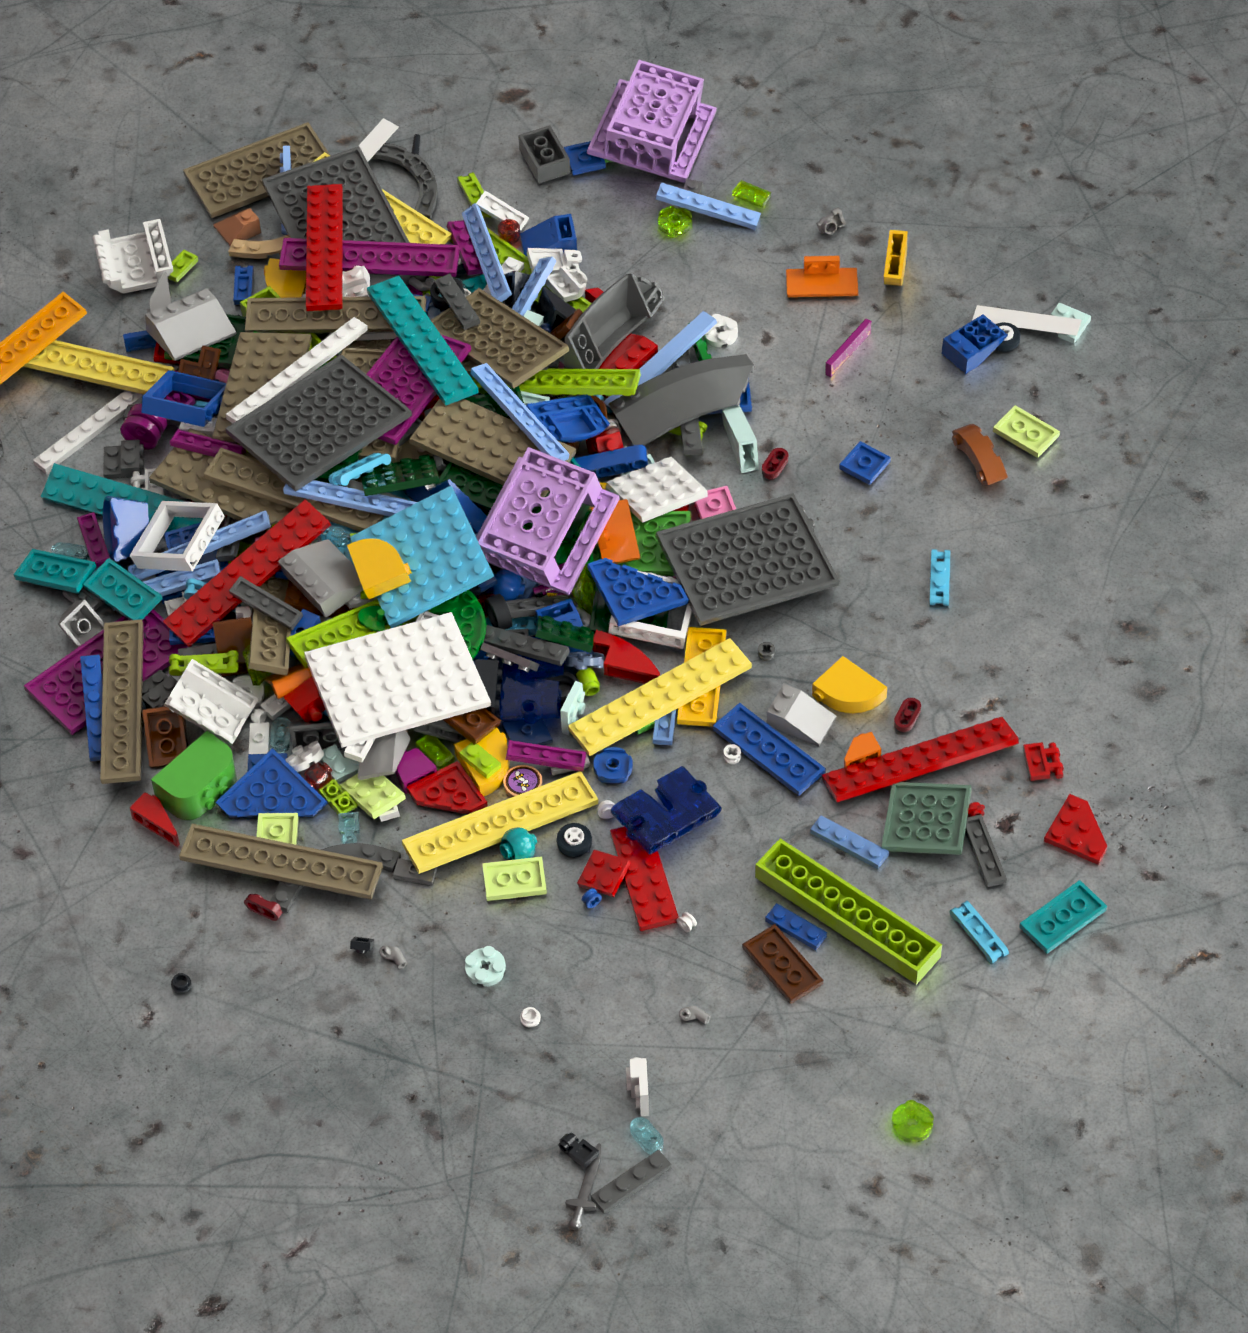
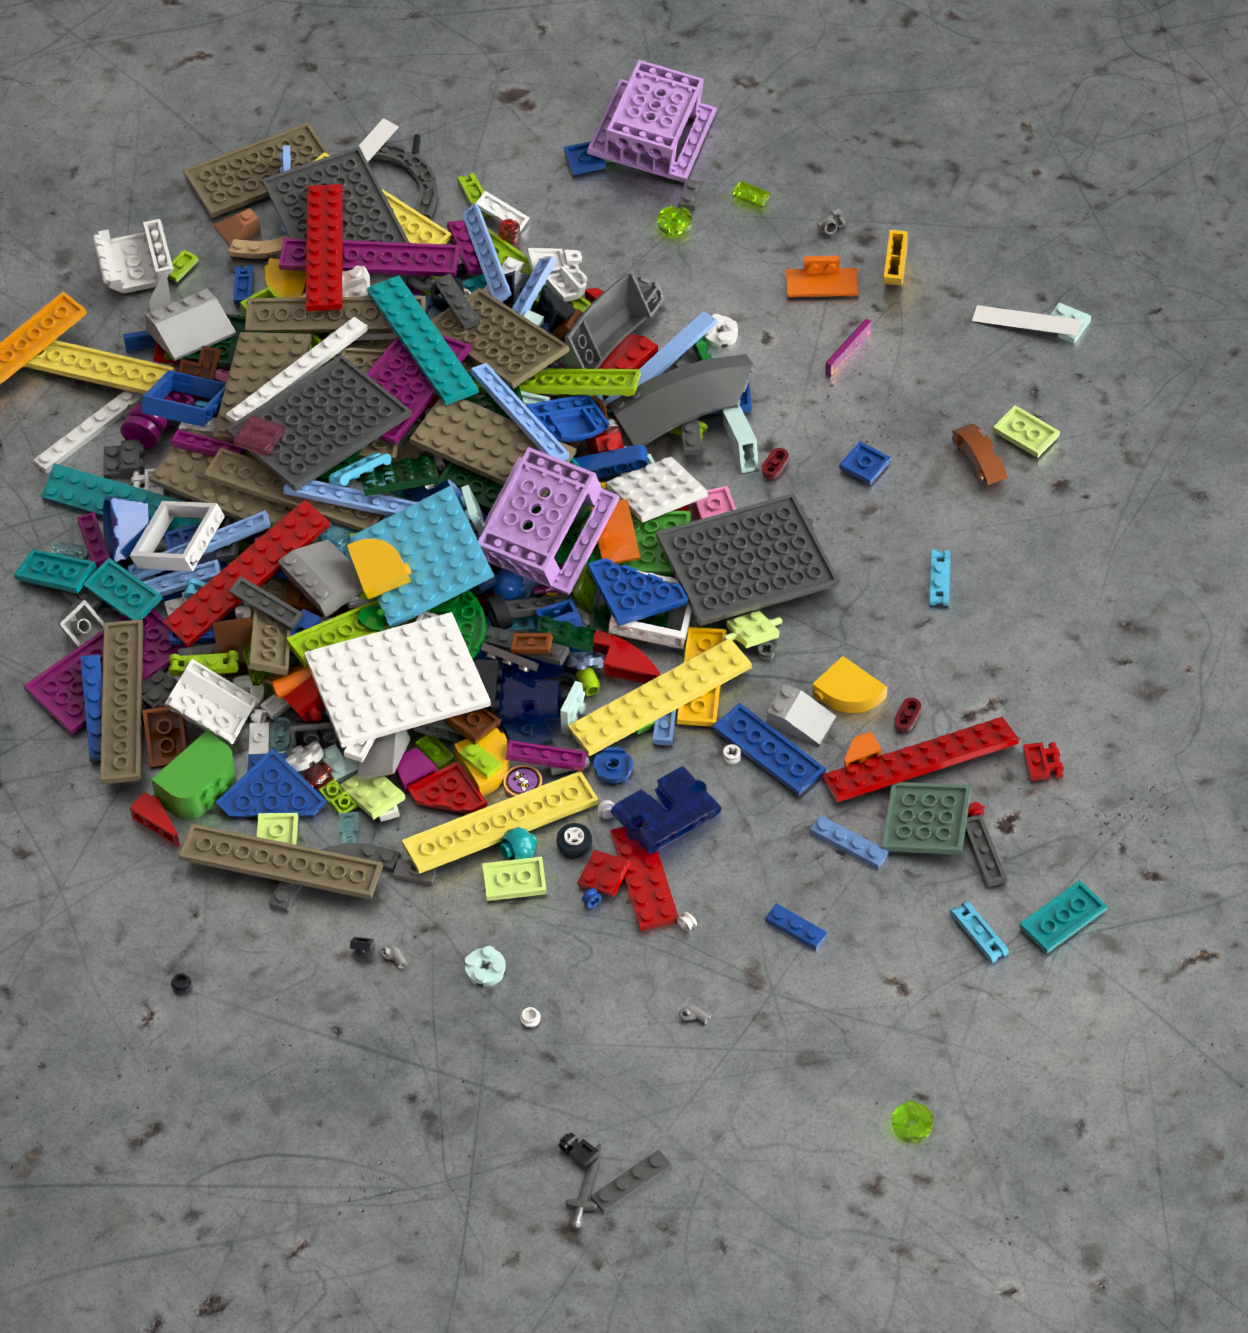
dark red plate [244,893,282,921] -> none
dark grey brick [518,125,570,184] -> none
blue slope [520,214,577,256] -> none
white plate [626,1057,649,1116] -> none
clear light blue plate [630,1117,664,1154] -> none
light blue plate [656,183,761,230] -> none
reddish brown tile [742,924,824,1004] -> none
lime brick [755,838,942,985] -> none
blue slope [941,314,1008,374] -> none
black wheel [996,322,1021,352] -> none
red plate [1044,794,1107,865] -> none
none -> clear pink plate [234,416,285,456]
none -> light aqua plate [460,485,485,537]
none -> dark orange plate [511,633,553,654]
none -> yellowish green plate [723,610,782,648]

